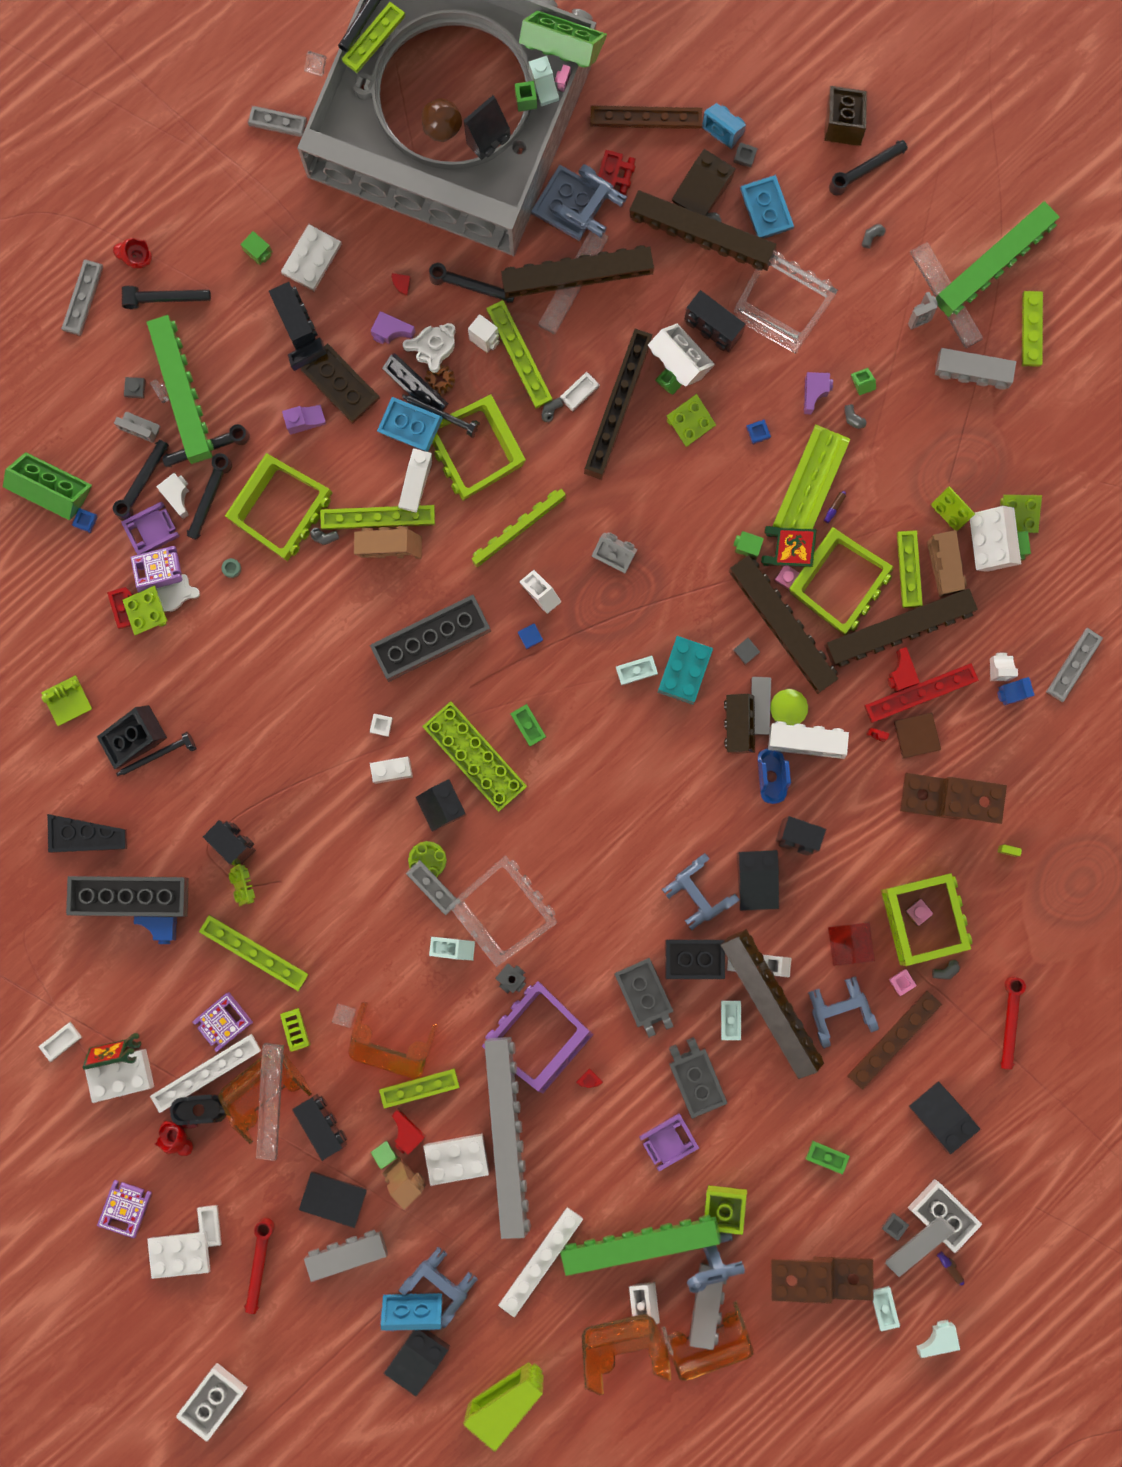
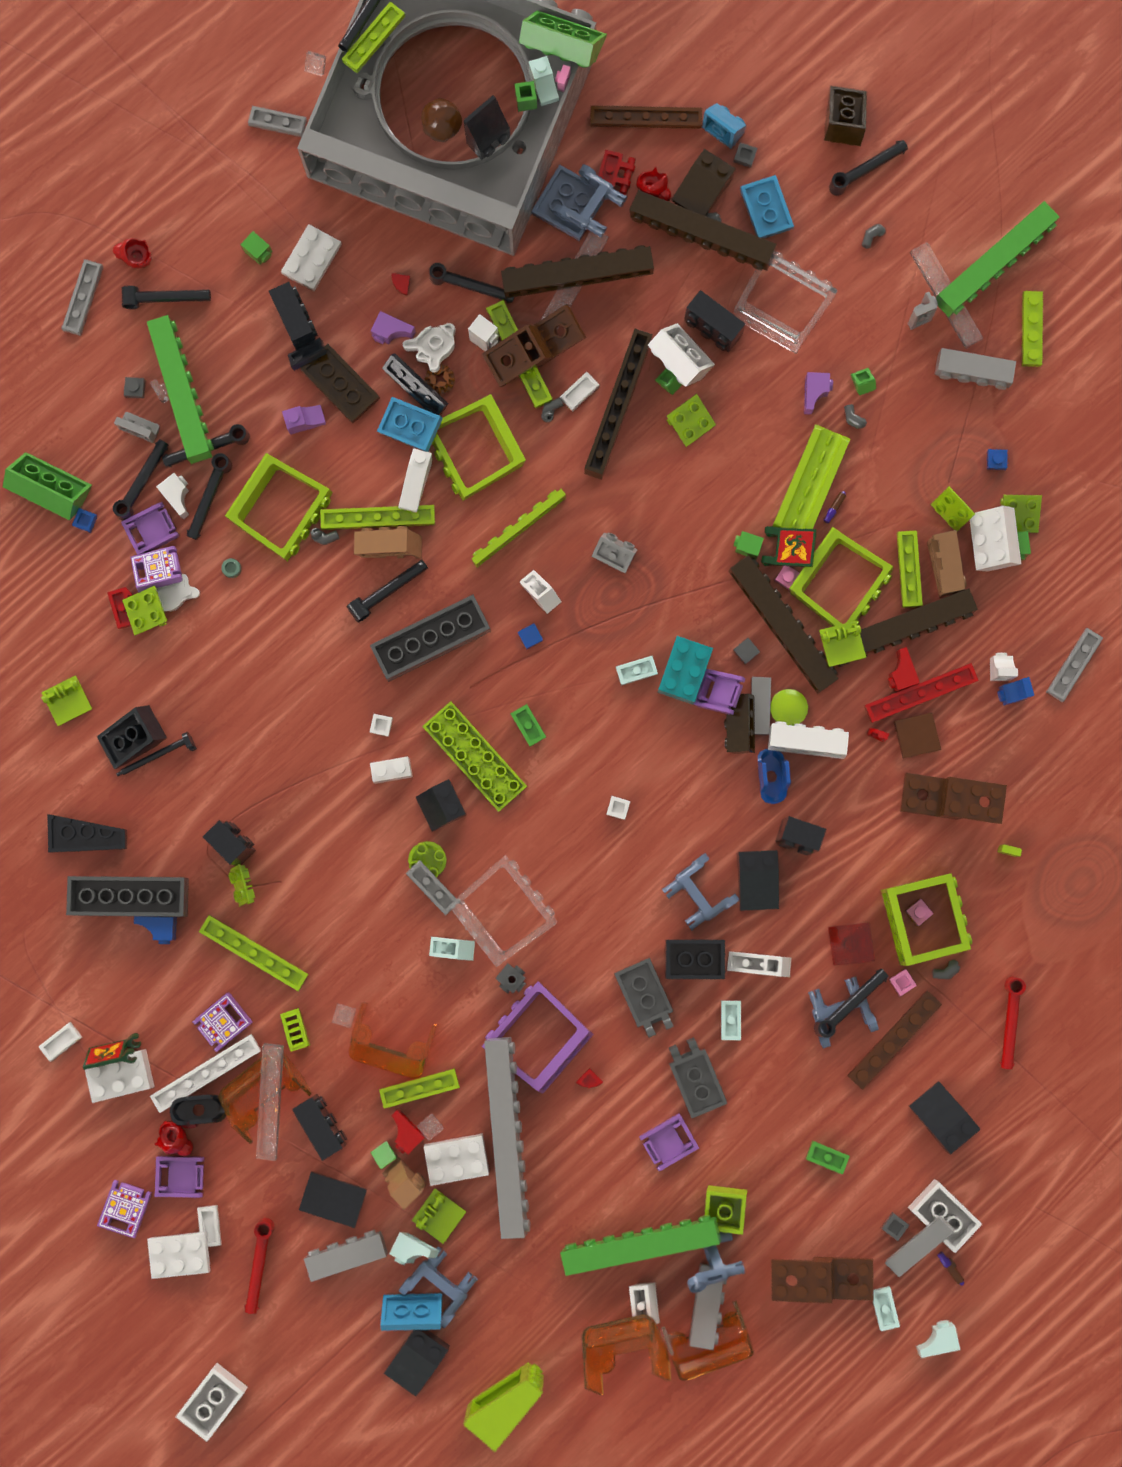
black piece [402,394,480,438] -> none
white plate [498,1207,583,1317] -> none
dark brown brick [721,929,824,1079] -> none
blue tile [746,419,771,444] -> none
none -> medium lavender container [155,1156,204,1198]
none -> black piece [346,559,428,623]
none -> light aqua arch [390,1232,439,1265]
none -> lime hinge [412,1188,467,1244]
none -> clear plate [417,1113,444,1141]
none -> reddish brown bracket [482,304,586,387]
none -> white plate [606,796,630,820]
none -> red piece [636,167,671,201]
none -> medium lavender container [694,669,745,715]
none -> black piece [814,968,889,1038]
none -> lime hinge [819,621,866,667]
none -> blue plate [987,449,1008,470]

